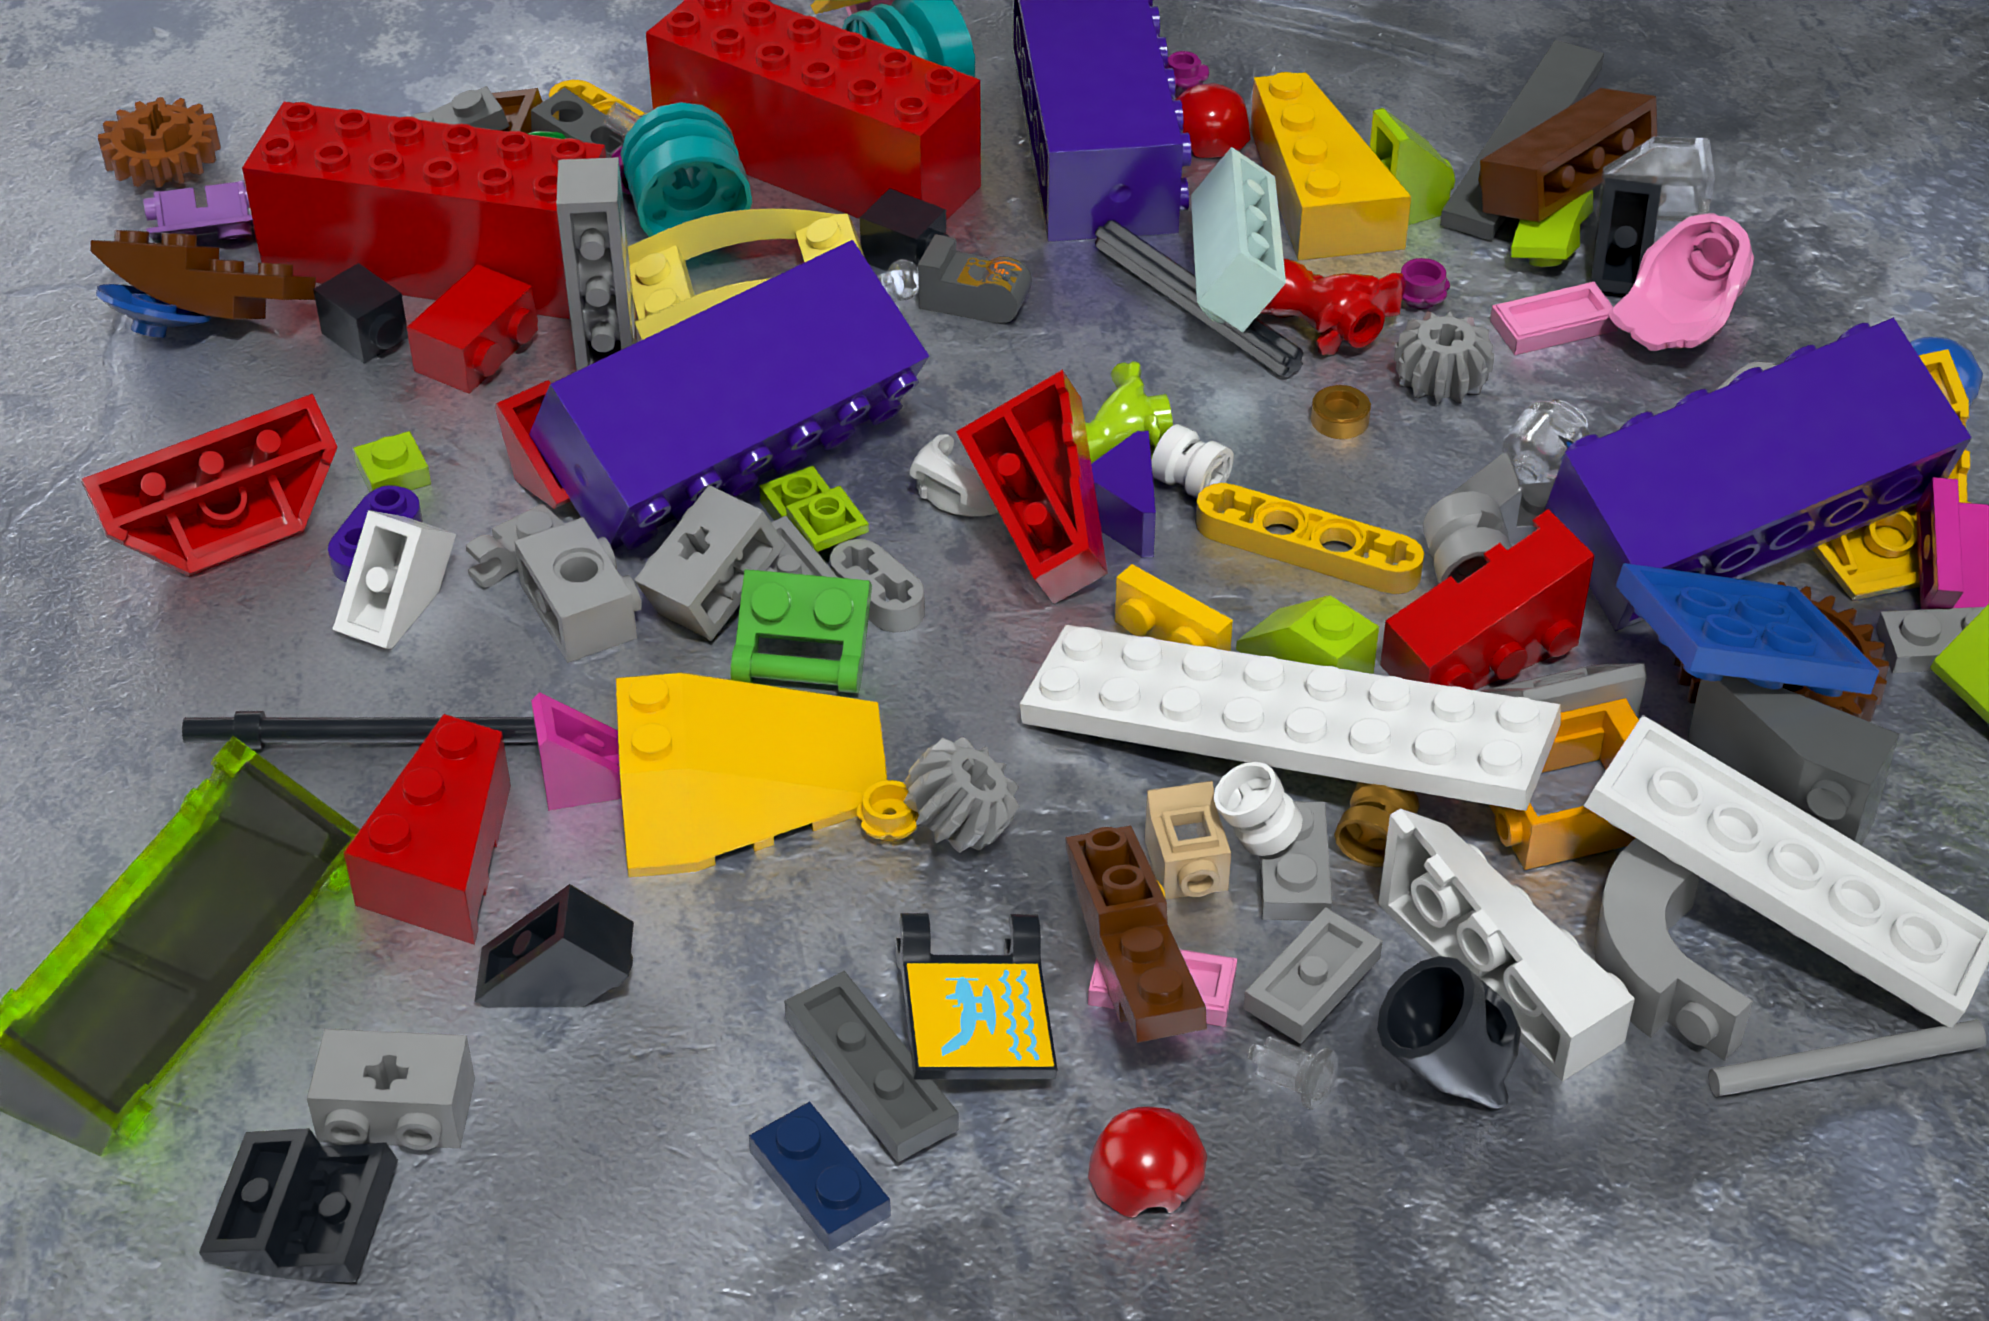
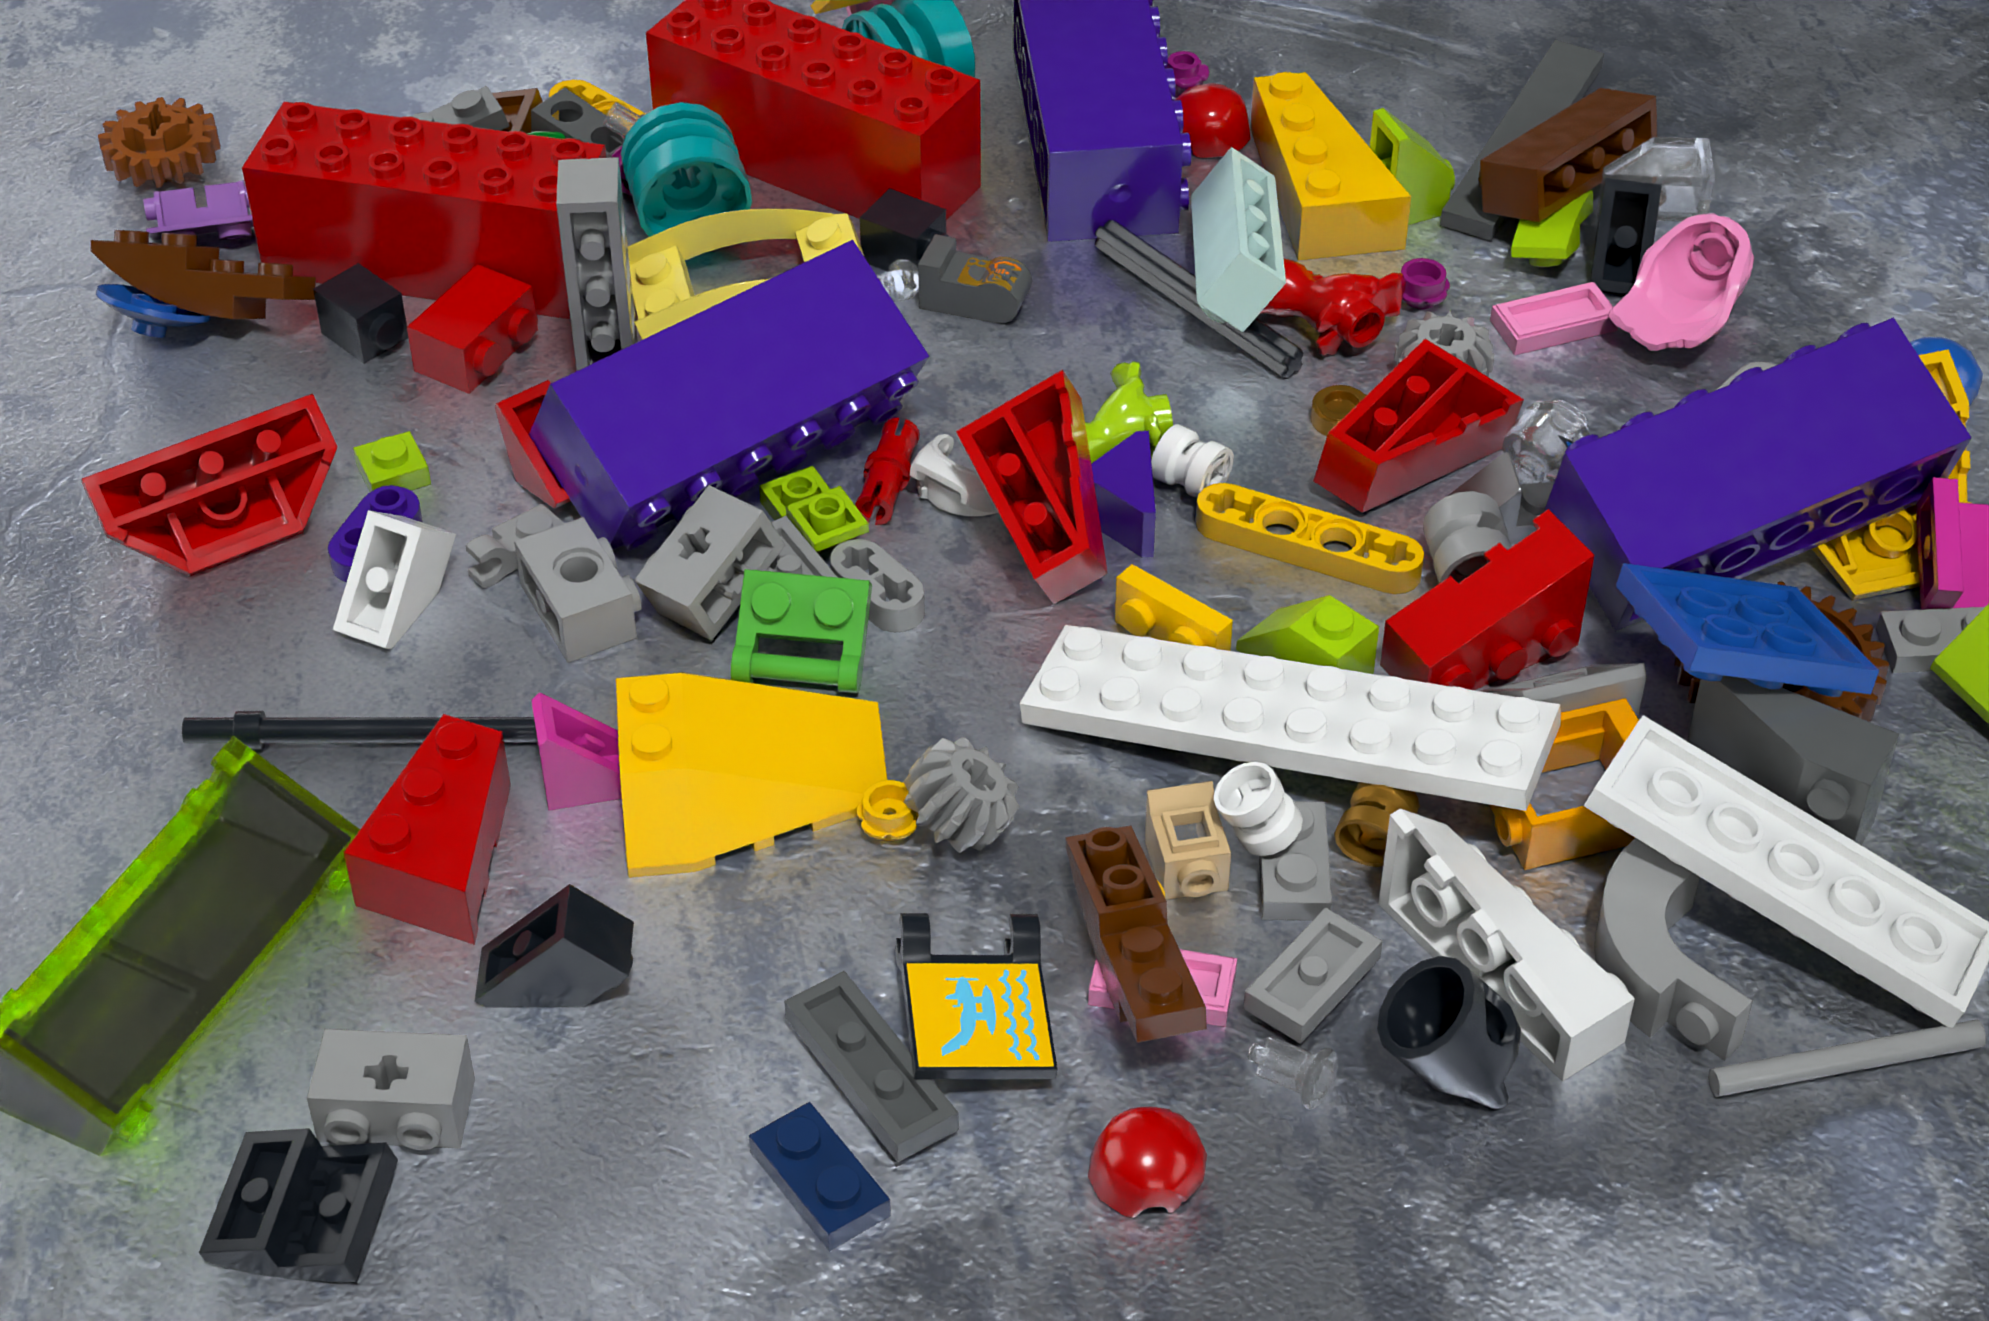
none -> red pin [855,417,920,525]
none -> red wedge [1313,338,1524,513]

